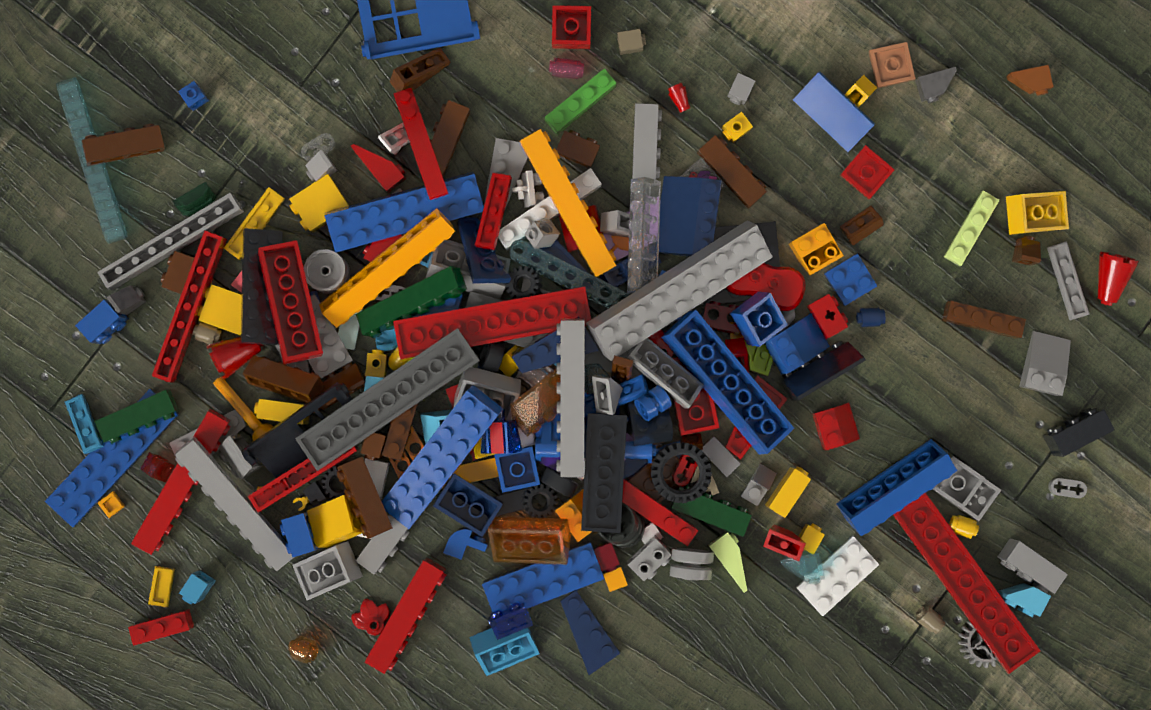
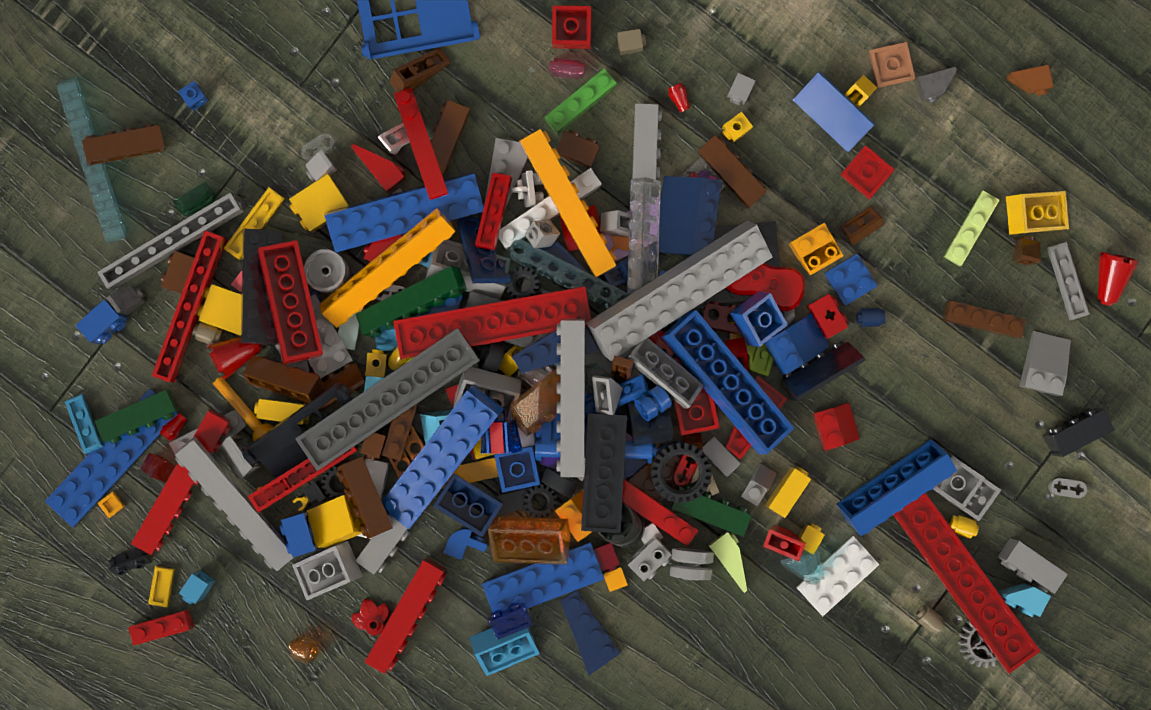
none -> black hinge [108,548,152,575]
none -> red cone [159,413,187,442]

